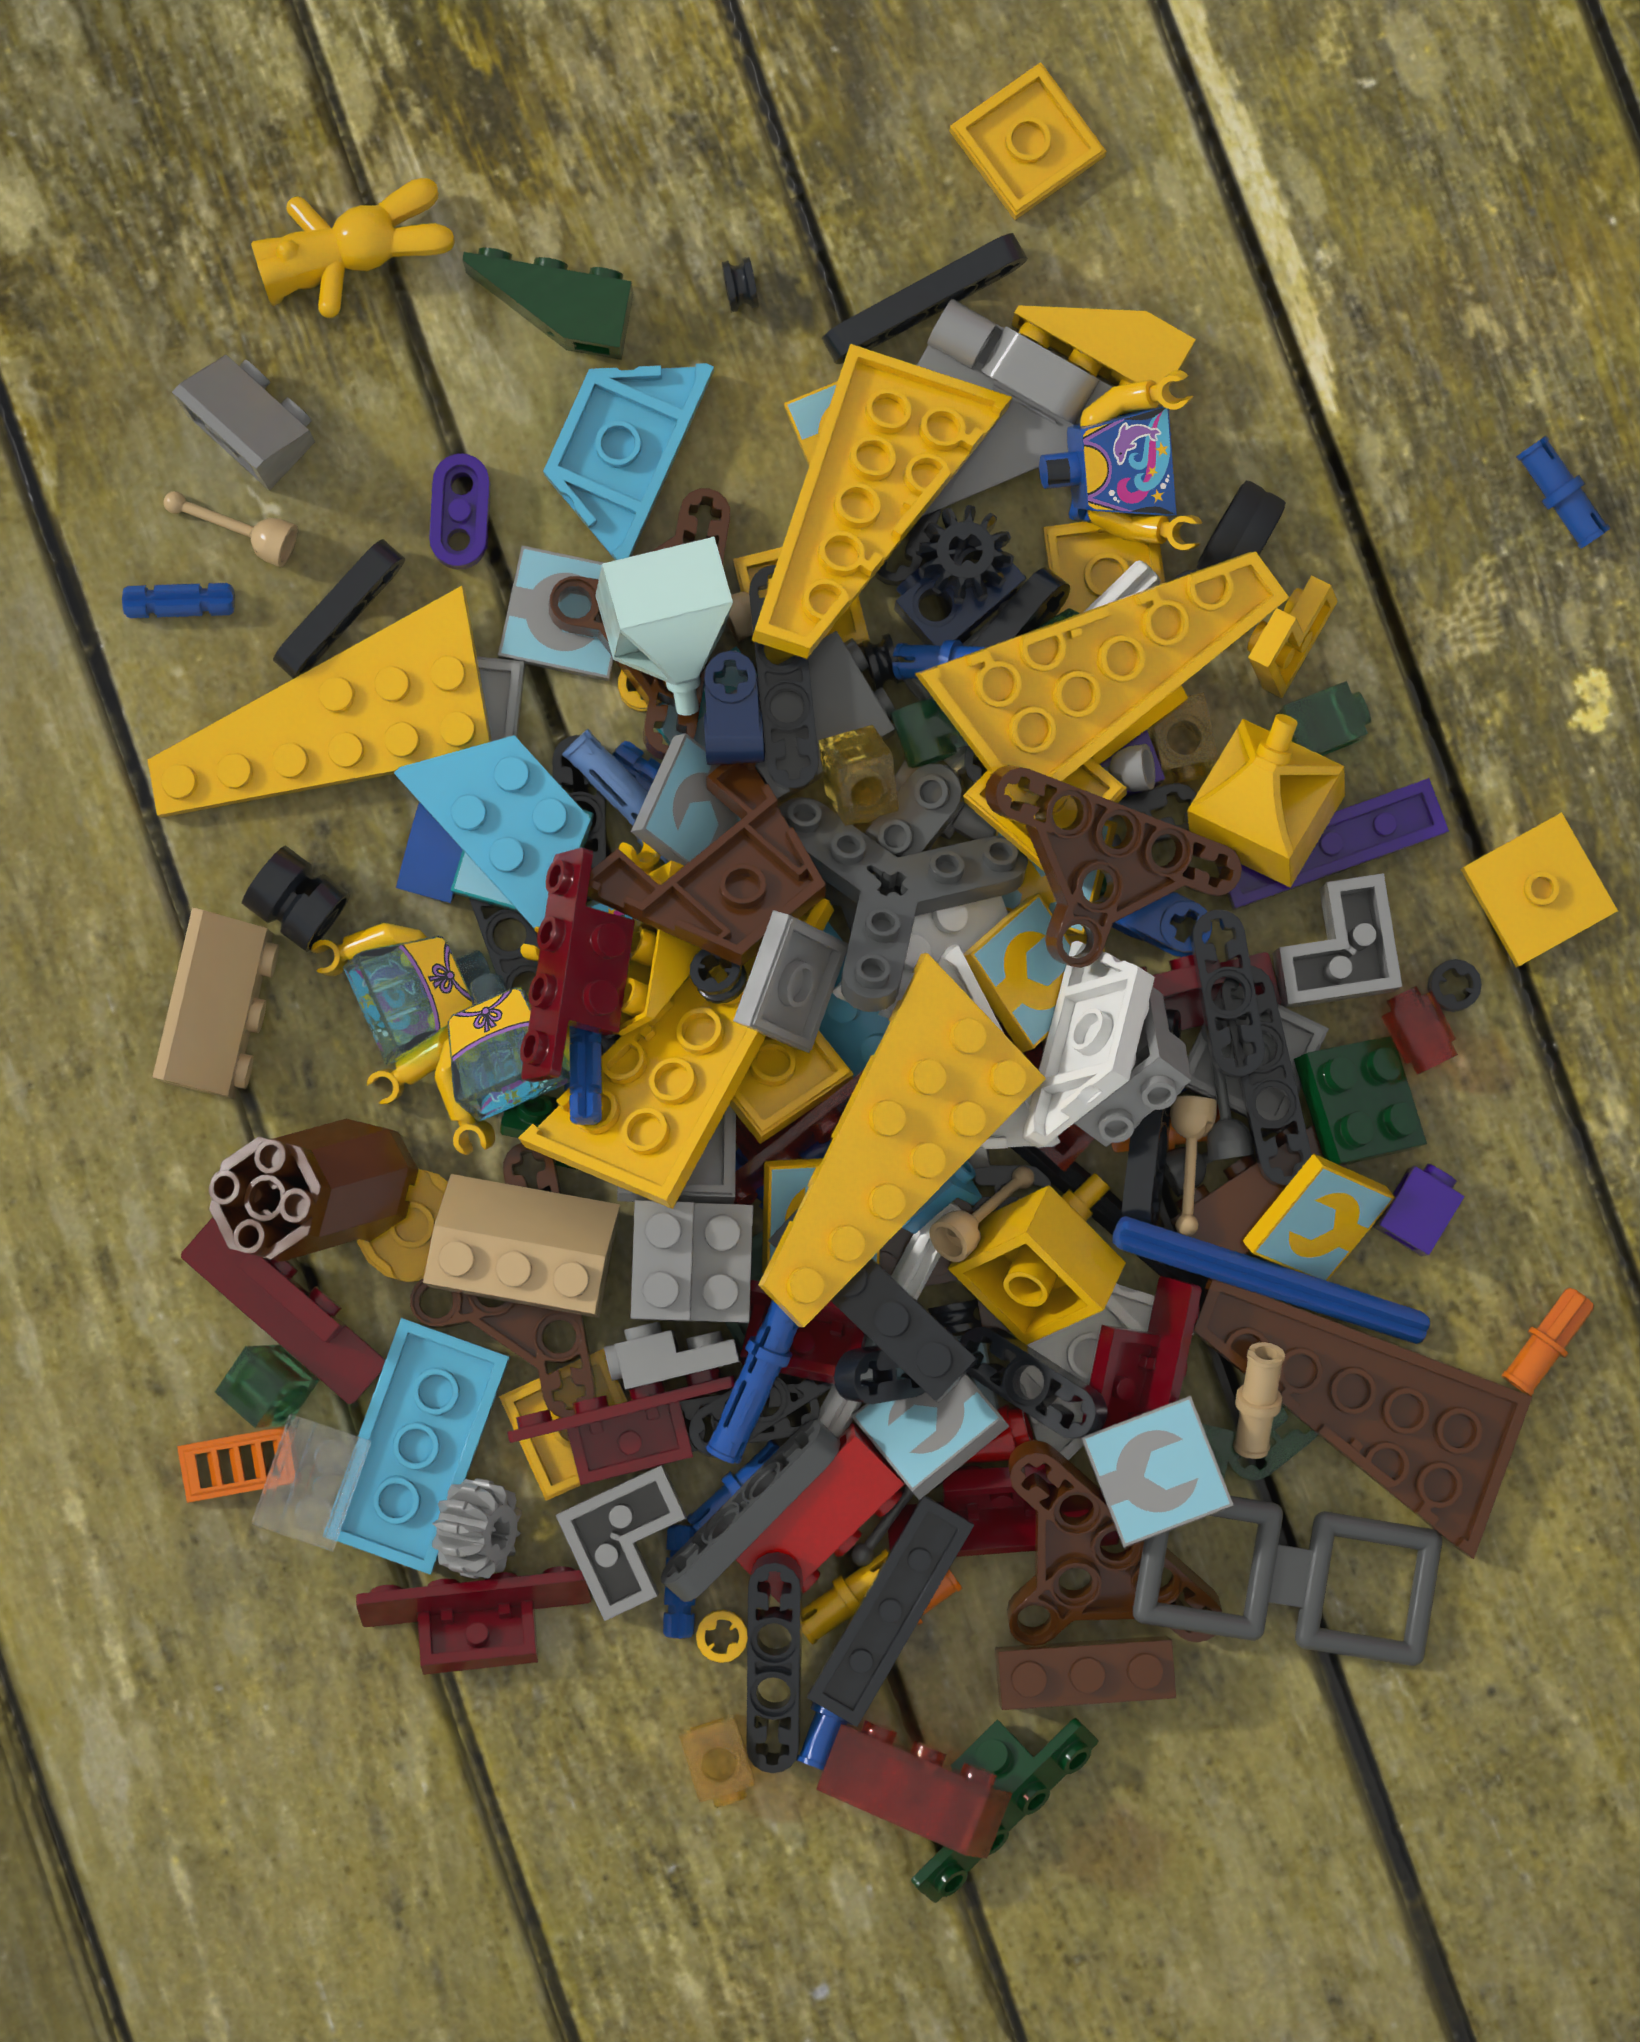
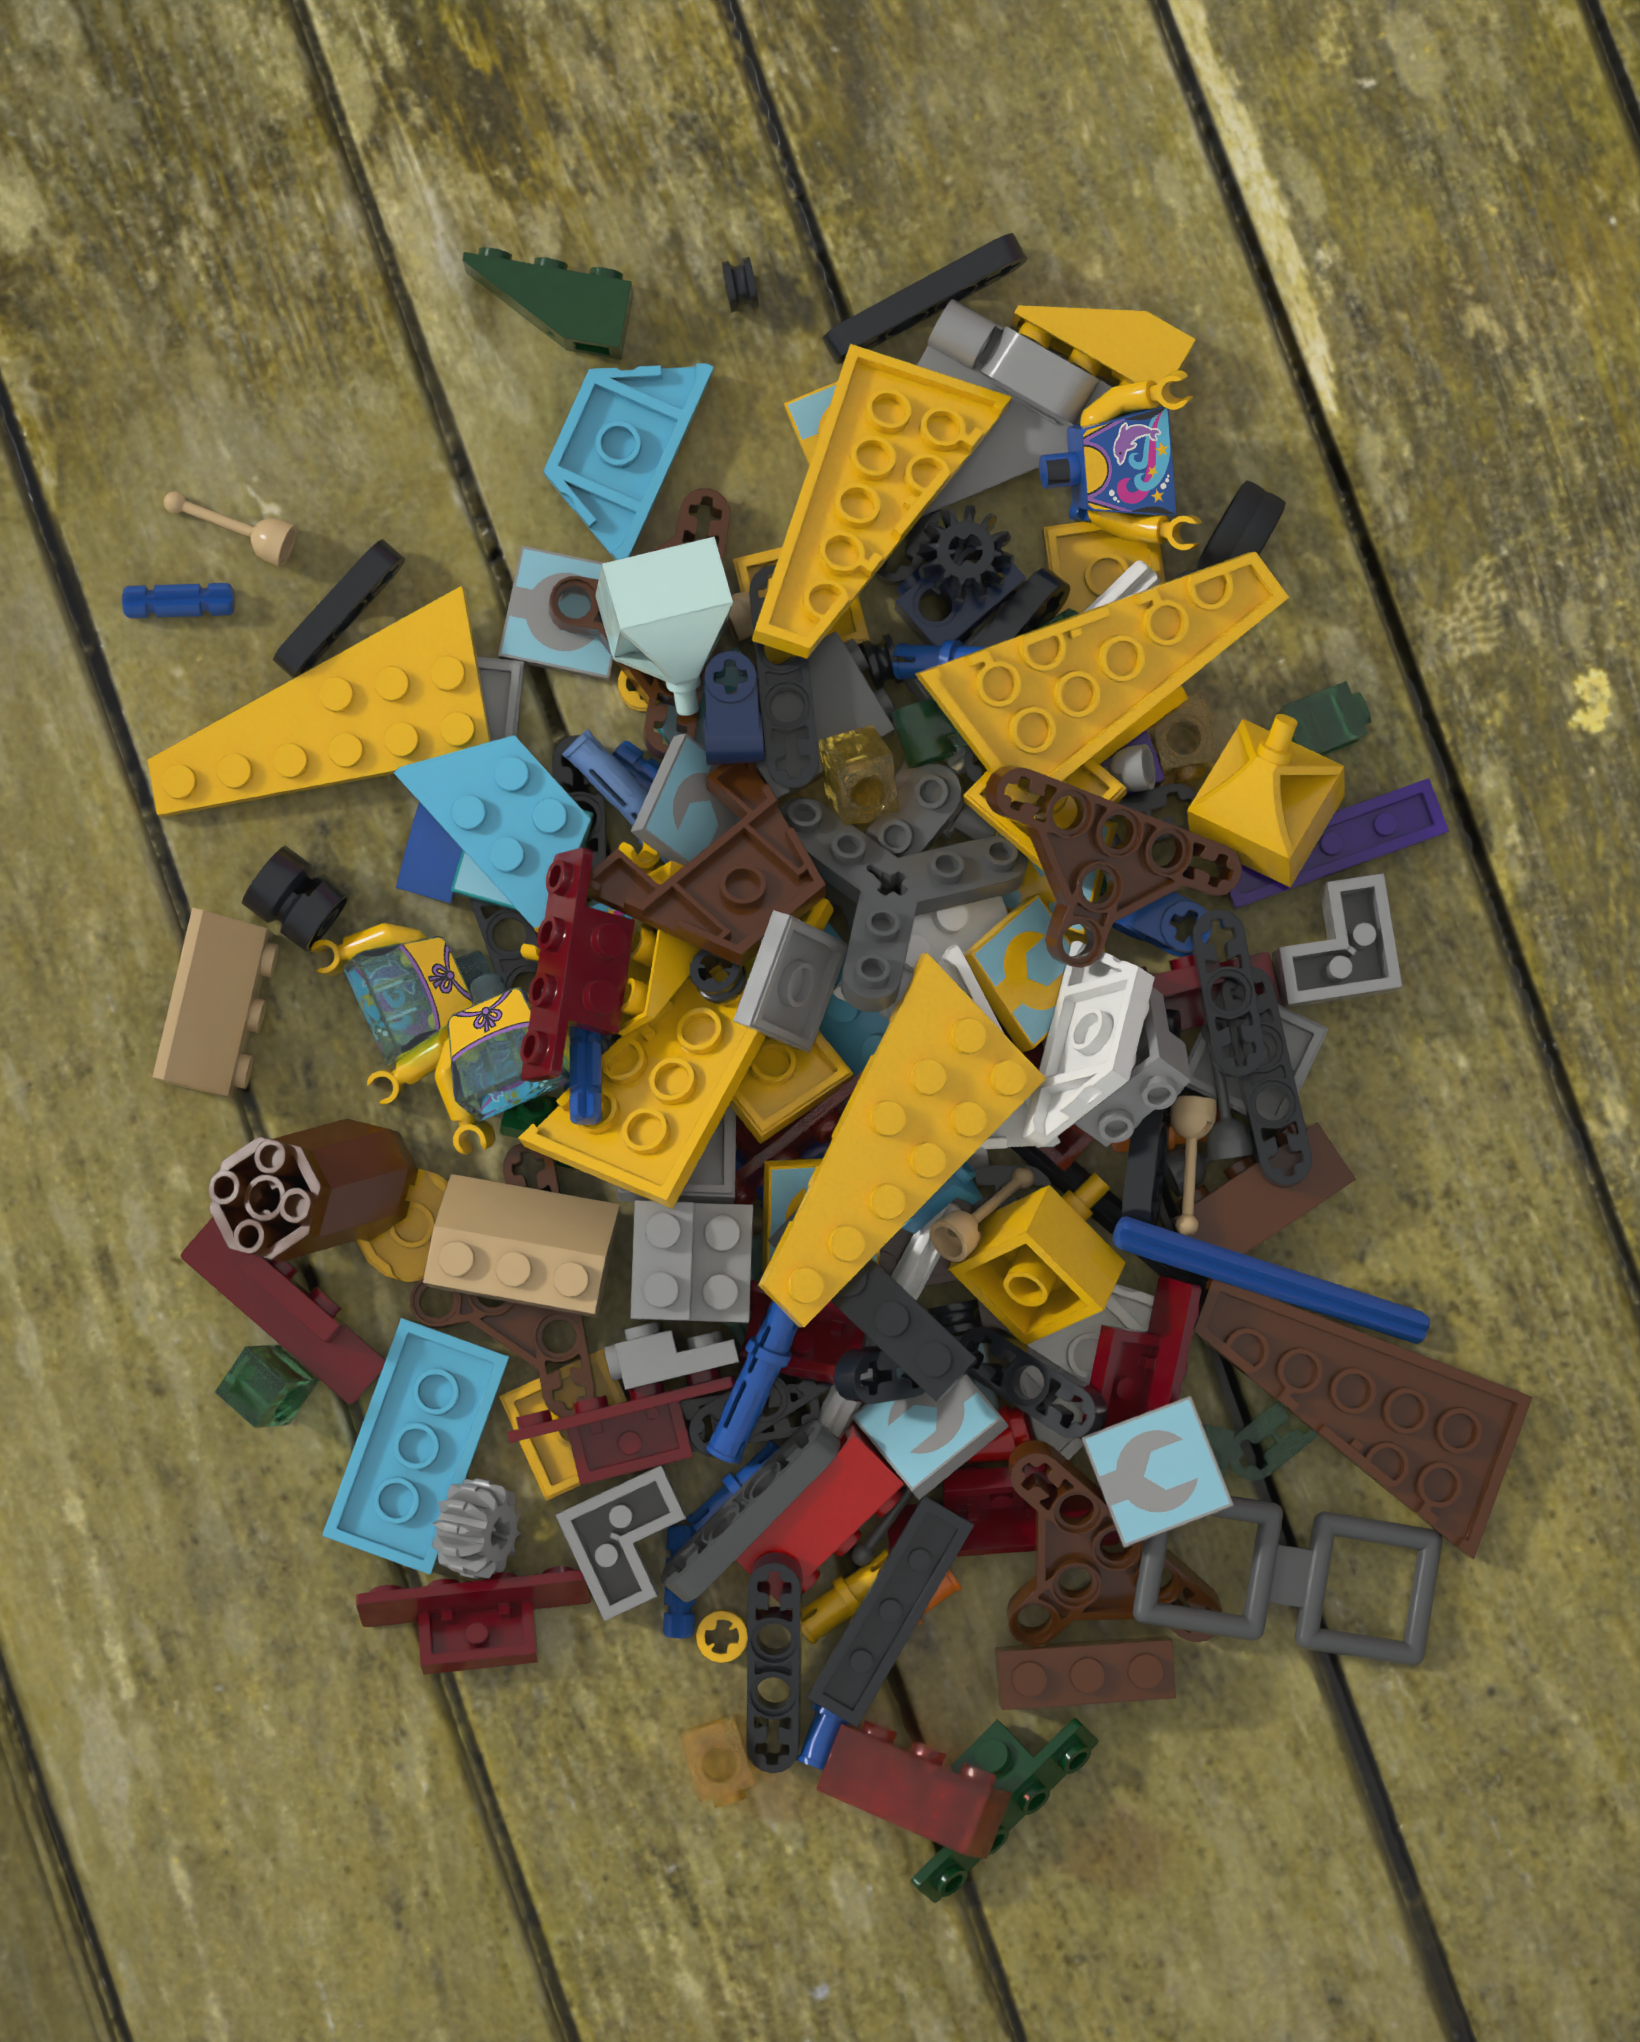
light grey slope [172,355,315,491] -> none
orange slope [177,1425,301,1503] -> none
yellow animal [251,178,455,318] -> none
clear plate [252,1413,372,1552] -> none
dark purple plate [429,454,491,570] -> none
yellow tile [949,62,1107,220] -> none
tan pin [1233,1342,1285,1459] -> none
tile [1243,1153,1396,1281] -> none
yellow plate [1247,575,1338,698] -> none
dark green plate [1294,1035,1427,1166] -> none
dark purple brick [1372,1164,1465,1256] -> none
clear red brick [1381,986,1458,1075] -> none
black bush [1427,959,1482,1012] -> none
yellow plate [1460,812,1618,968] -> none
orange axle [1501,1288,1594,1396] -> none
blue pin [1516,435,1611,549] -> none

